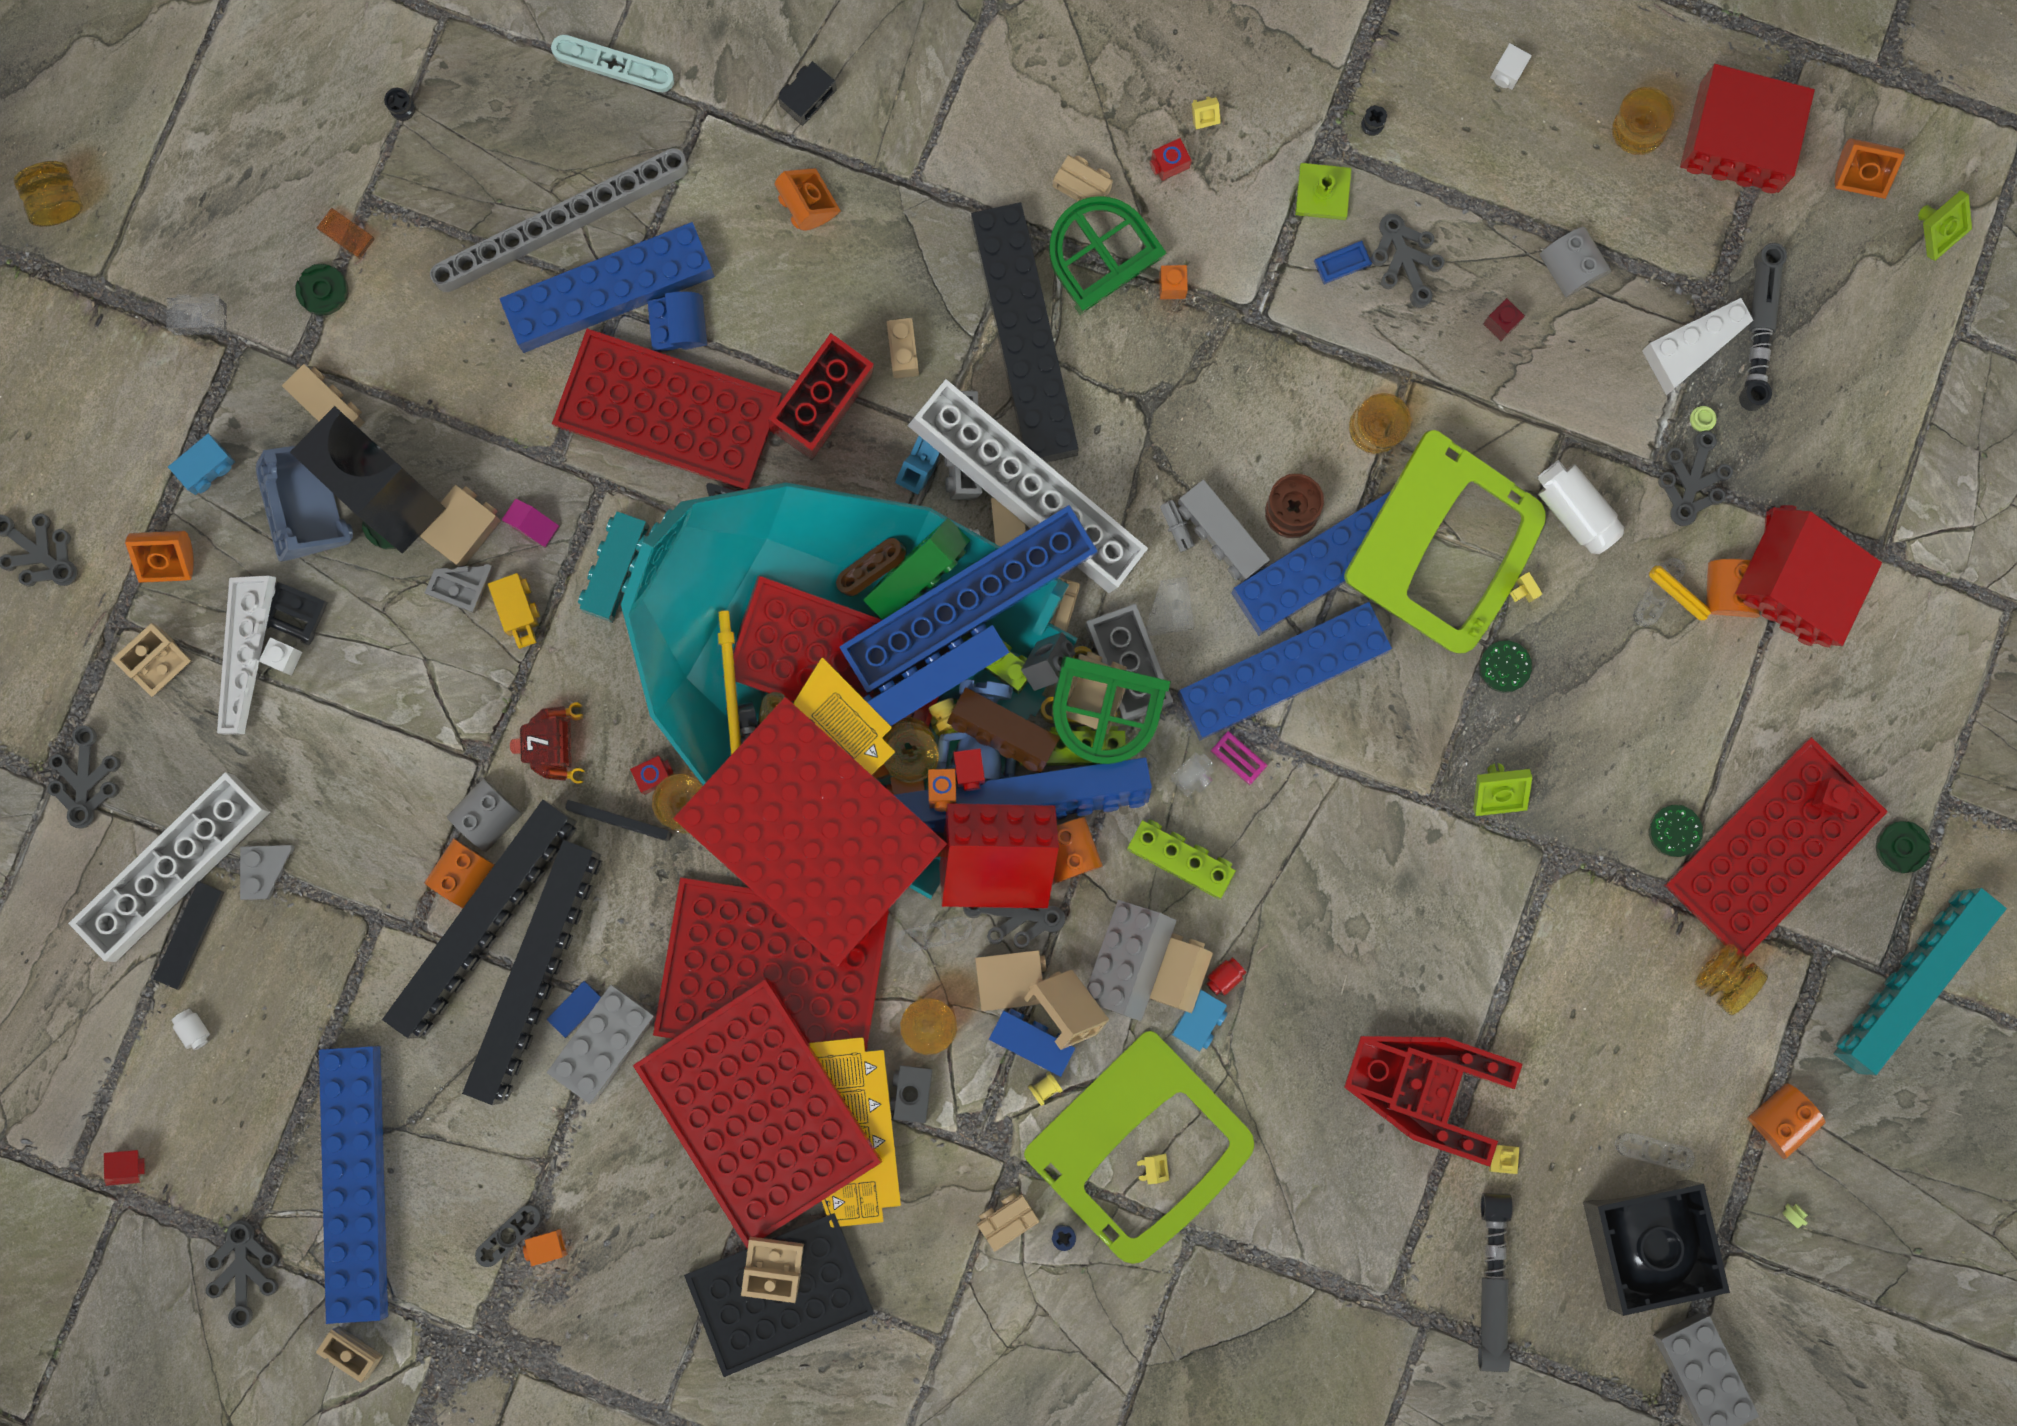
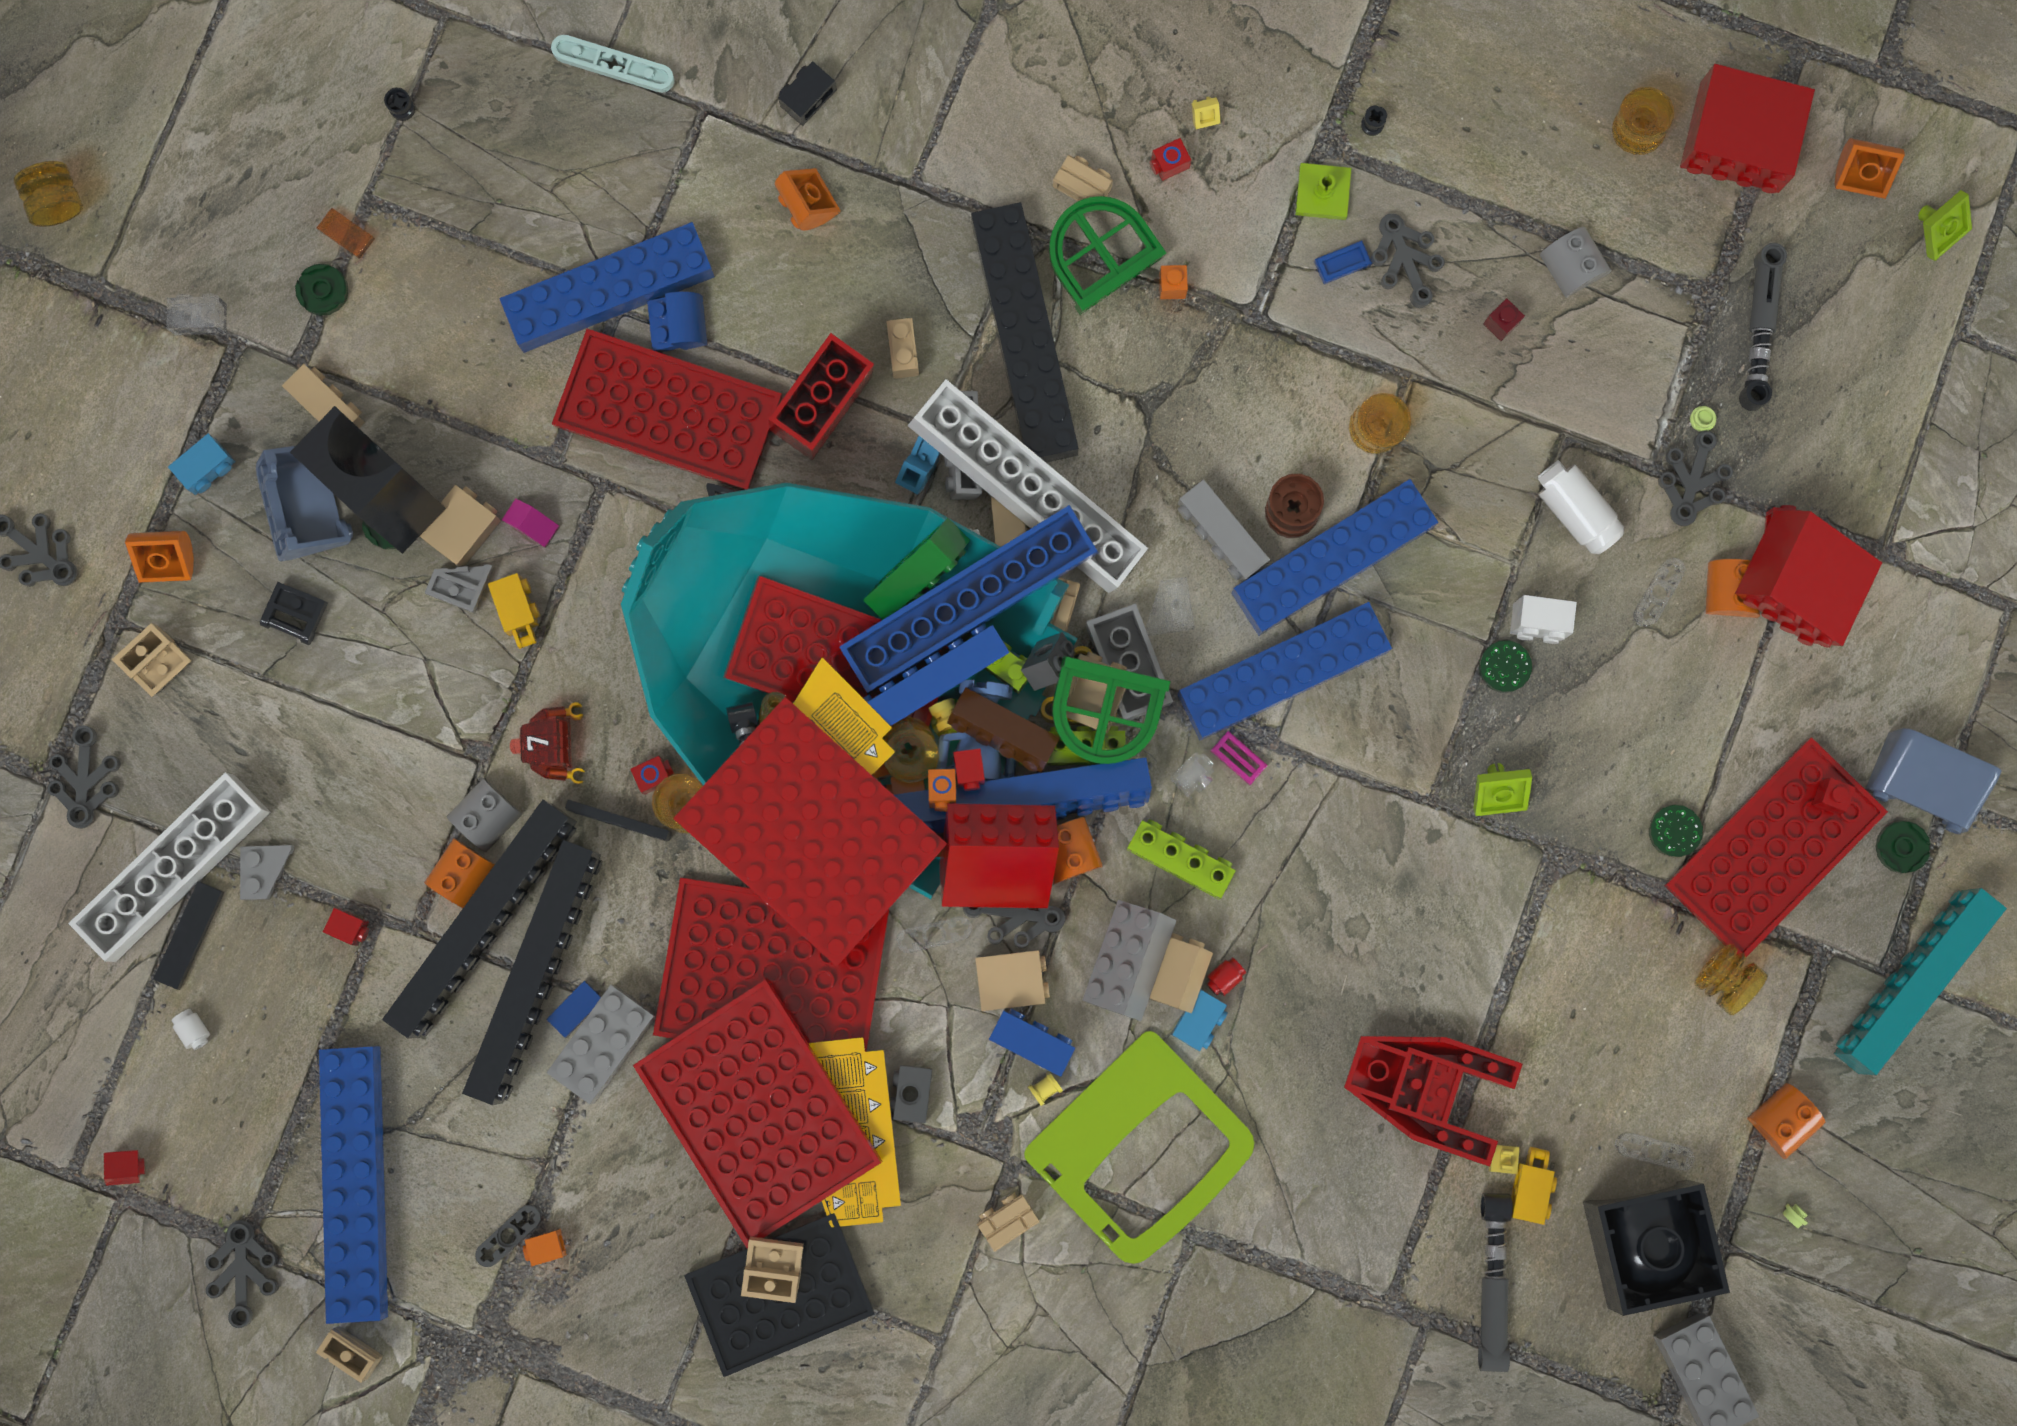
white wing [217,576,276,735] -> none
white brick [259,638,302,676] -> none
light grey beam [430,148,688,292] -> none
teal brick [578,511,649,623] -> none
yellow bar [718,611,741,755] -> none
reddish brown plate [836,538,906,596] -> none
clear yellow wheel [900,998,957,1055] -> none
tan panel [1024,969,1109,1050] -> none
dark blue bush [1052,1225,1076,1251] -> none
light yellow tile [1137,1154,1169,1184] -> none
light grey axle [1160,500,1195,552] -> none
lime door [1344,430,1546,653] -> none
white brick [1490,43,1532,90] -> none
light yellow tile [1510,572,1542,603] -> none
white wedge [1642,298,1753,396] -> none
yellow axle [1649,565,1711,620] -> none
none -> red brick [323,908,369,946]
none -> white brick [1510,595,1577,644]
none -> yellow brick [1511,1146,1557,1225]
none -> sand blue windscreen [1865,728,2002,835]

